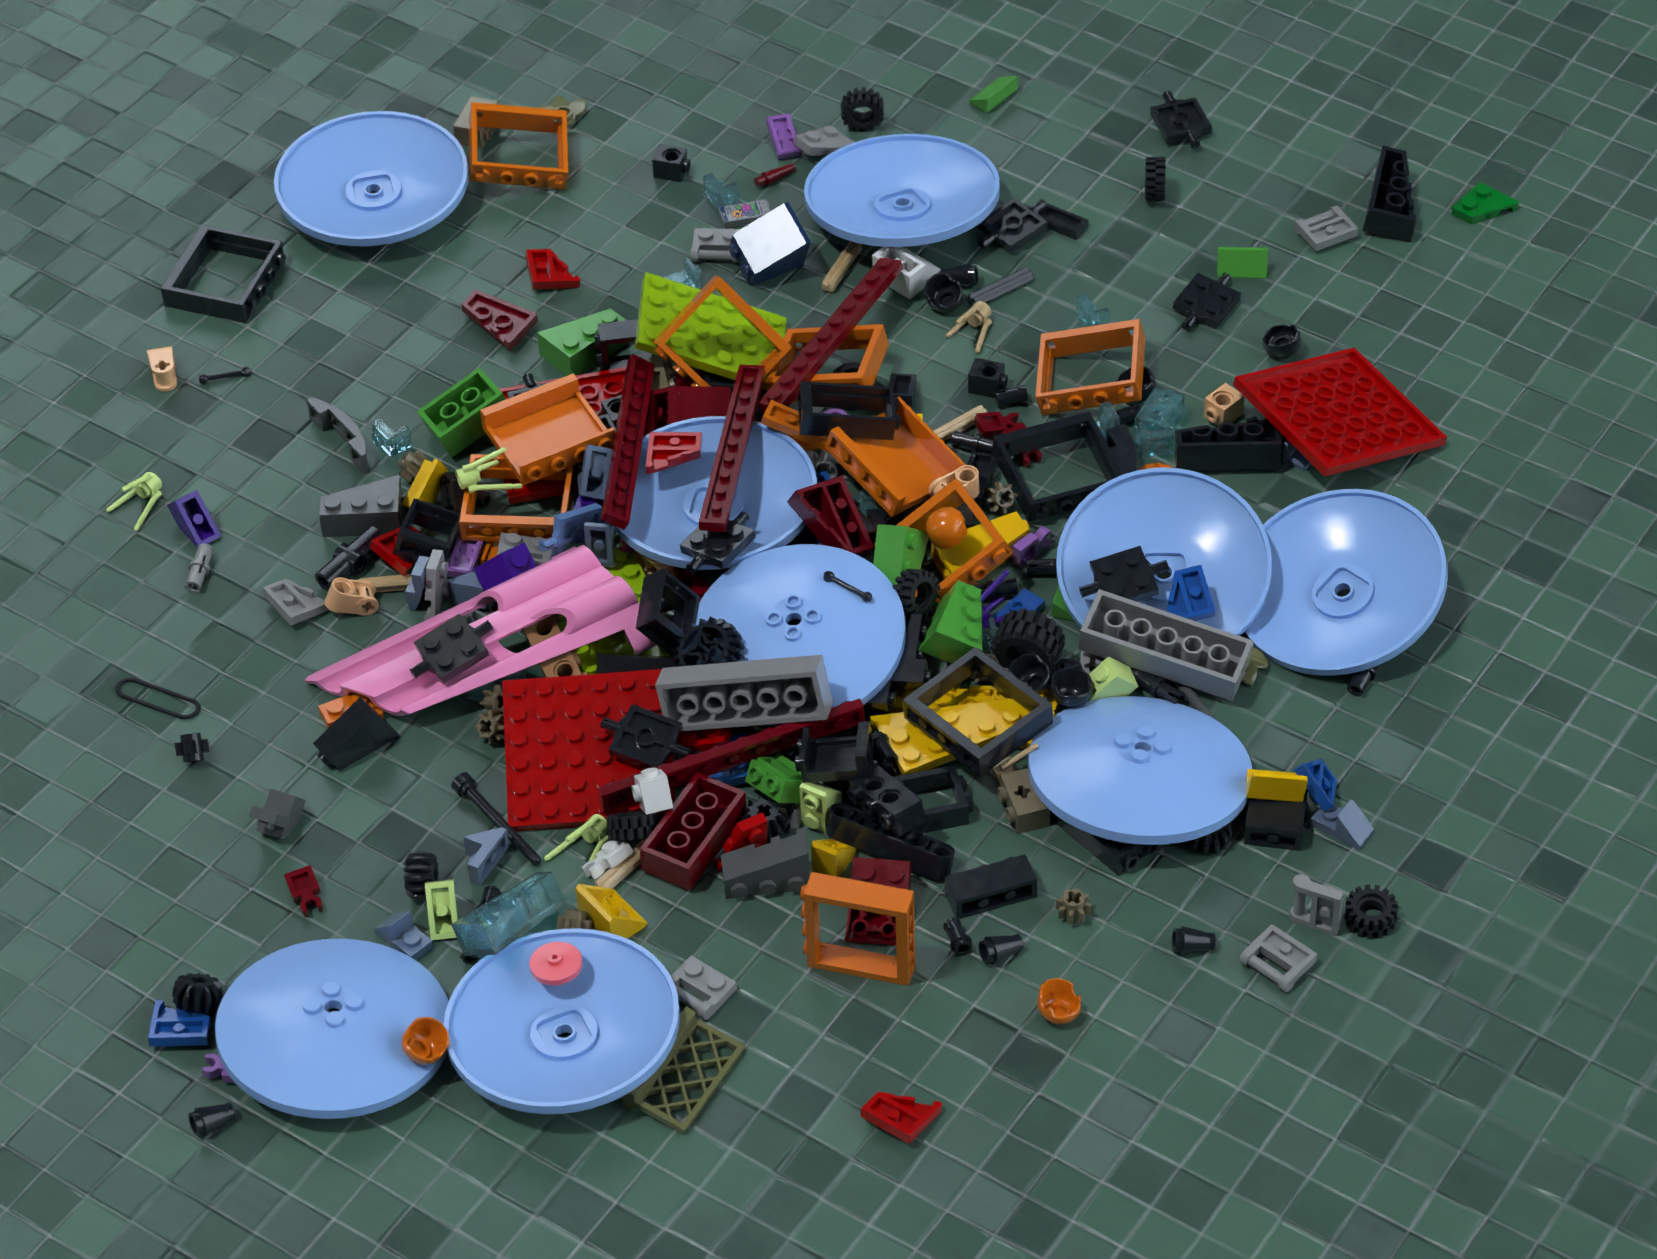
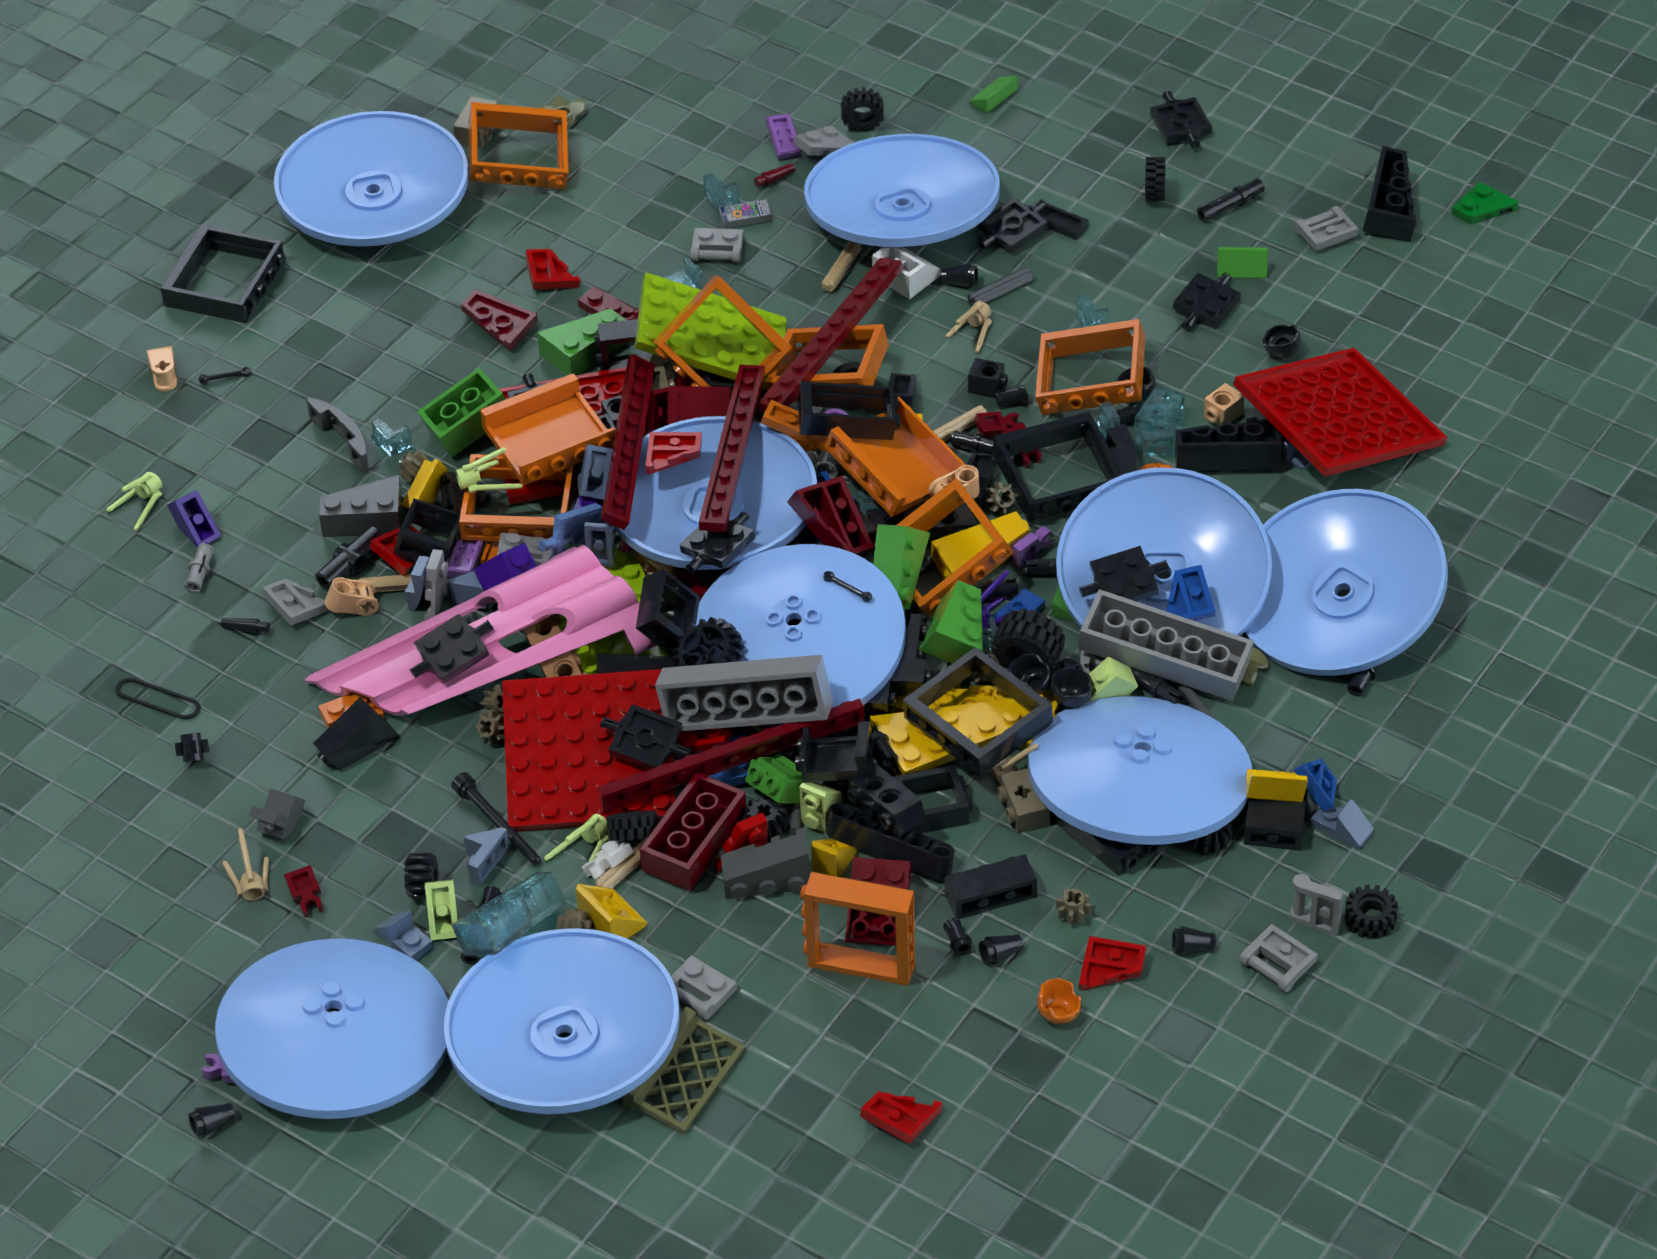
blue wing [148,999,211,1047] -> none
black gear [172,972,223,1014] -> none
orange hair [401,1017,450,1065] -> none
coral piece [529,942,582,986] -> none
white brick [632,768,673,815] -> none
black brick [652,144,691,182] -> none
slope [729,202,811,286] -> none
black tyre [893,569,941,619] -> none
black hair [924,273,964,313] -> none
orange hair [926,507,967,549] -> none
none -> black animal [220,618,270,634]
none -> tan plant [222,828,269,901]
none -> plate [578,286,639,320]
none -> red wing [1078,936,1146,991]
none -> black pin [1197,178,1265,222]

